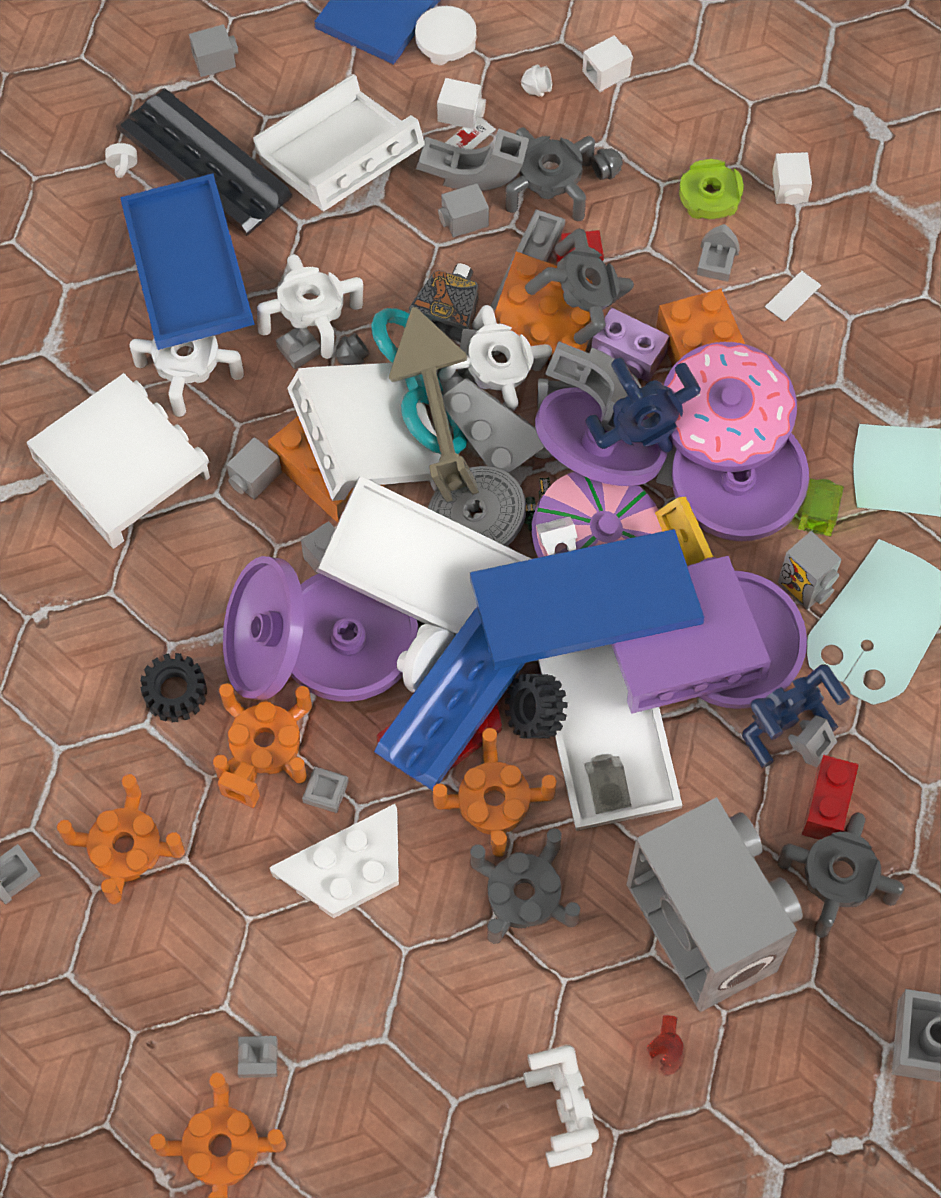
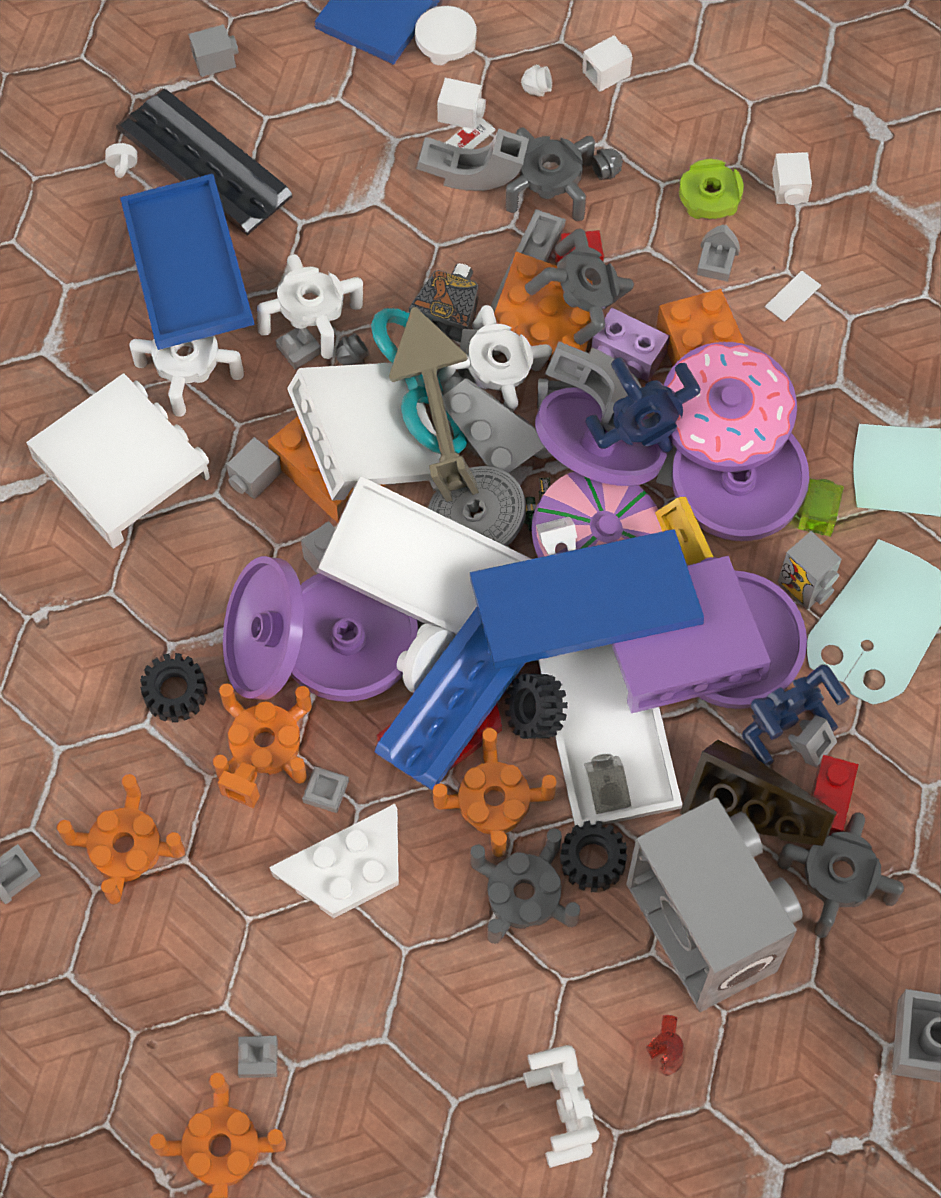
white panel [253,74,425,211] -> none
light grey brick [438,183,489,238] -> none
none -> black tyre [560,820,627,892]
none -> dark brown wedge [680,740,837,846]

